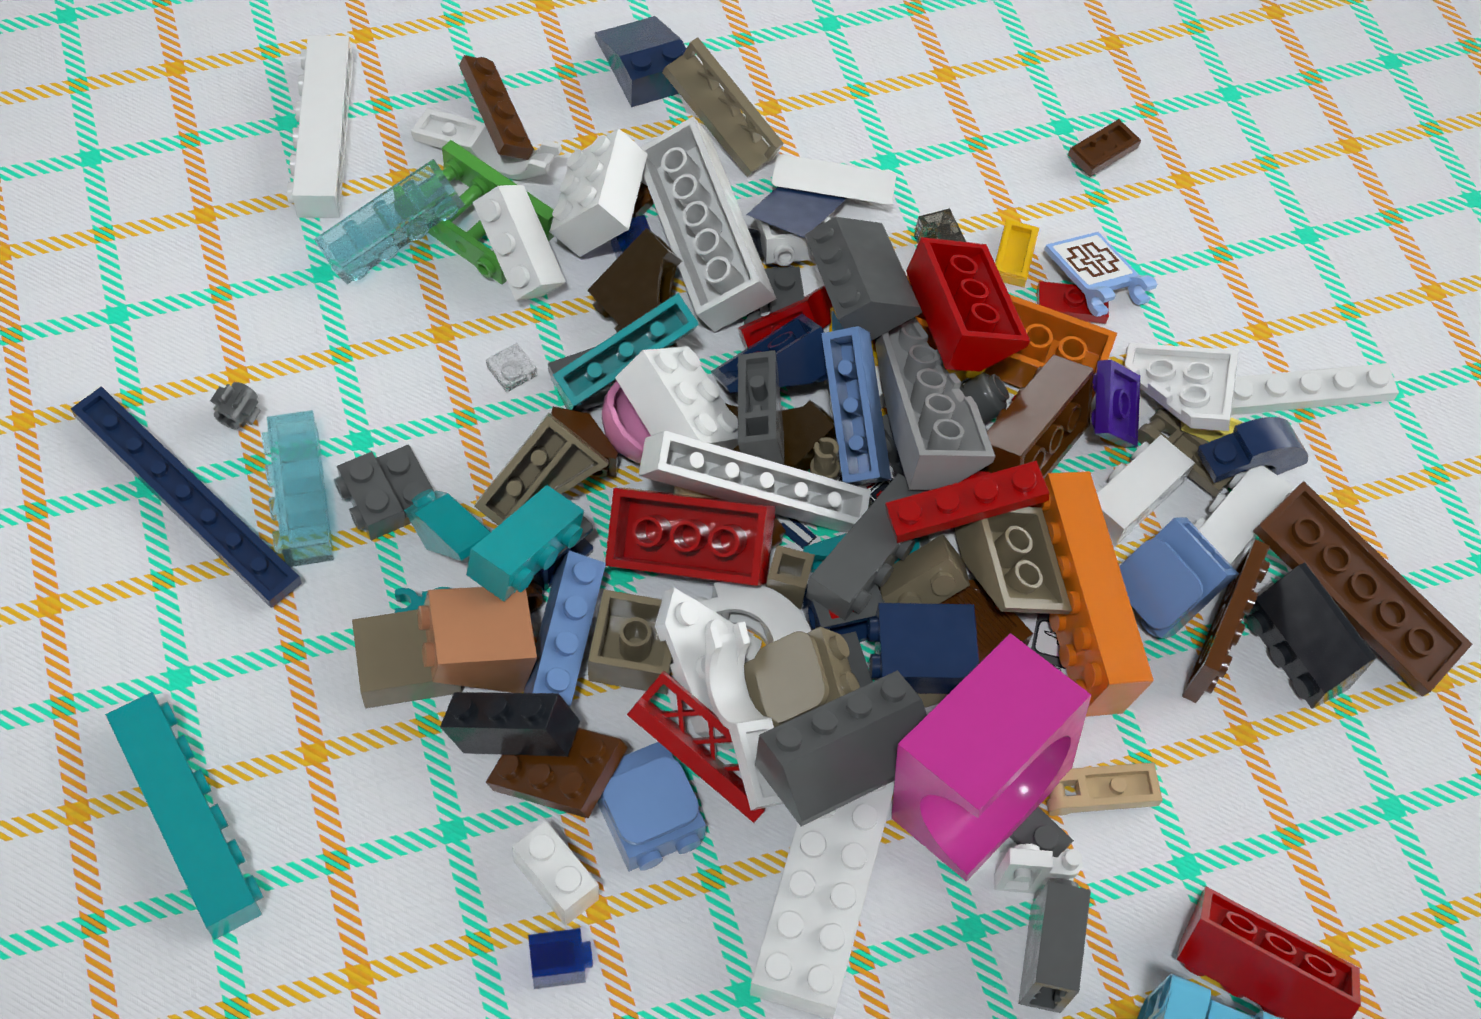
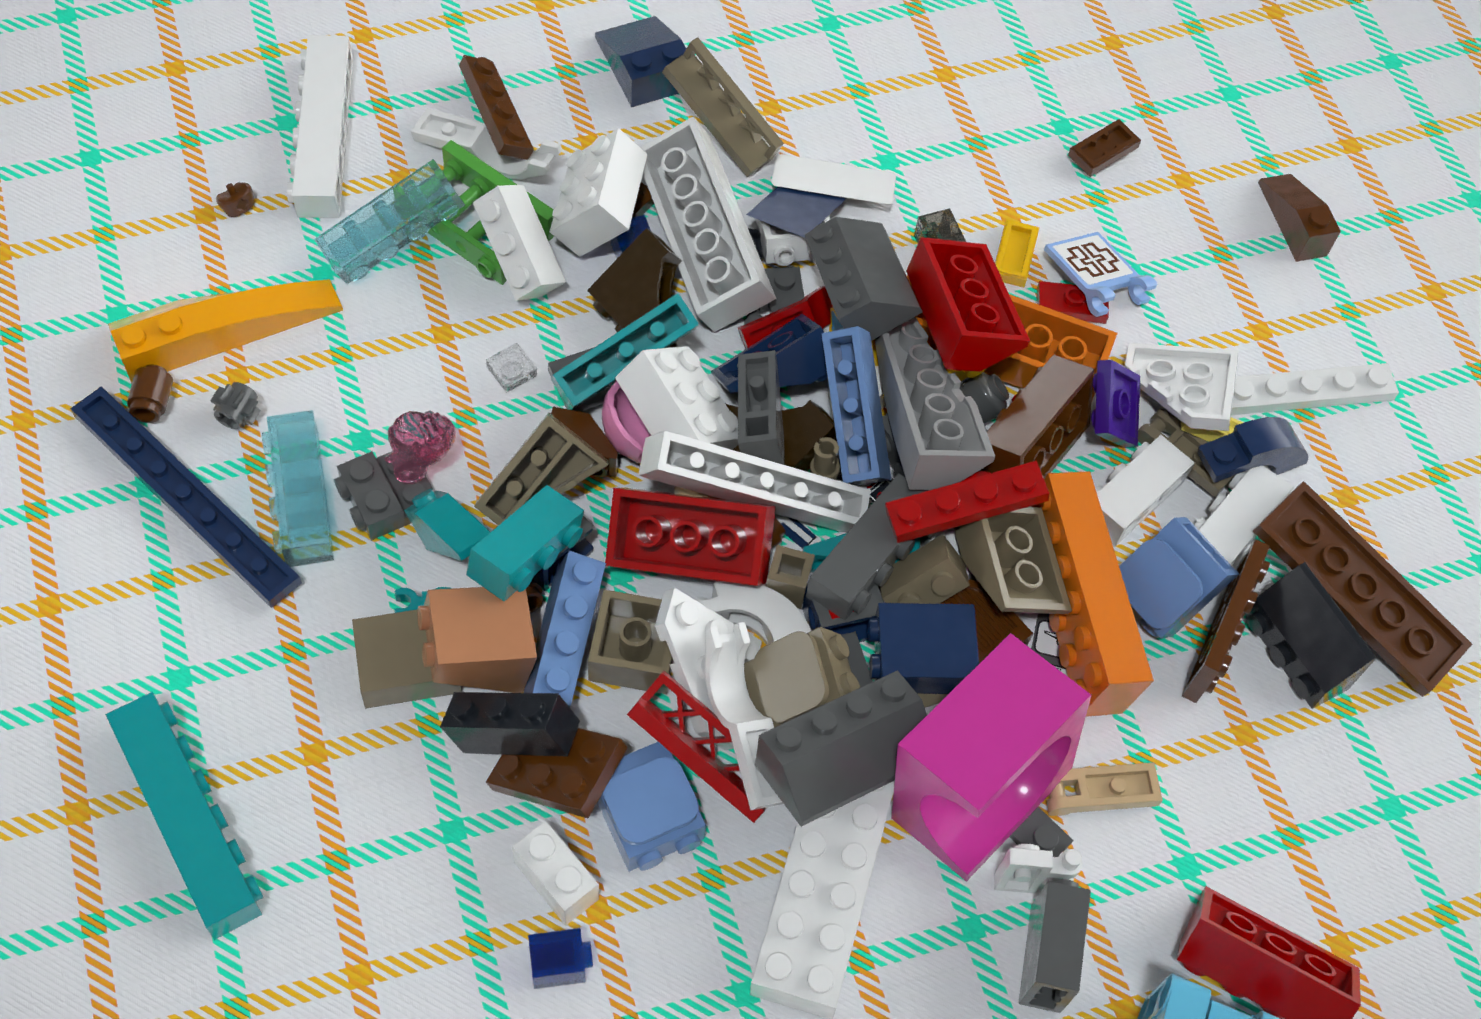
none -> light orange wedge [108,279,343,384]
none -> reddish brown brick [127,364,173,423]
none -> reddish brown piece [216,182,255,217]
none -> clear pink hair [384,410,456,484]
none -> reddish brown slope [1258,174,1341,262]

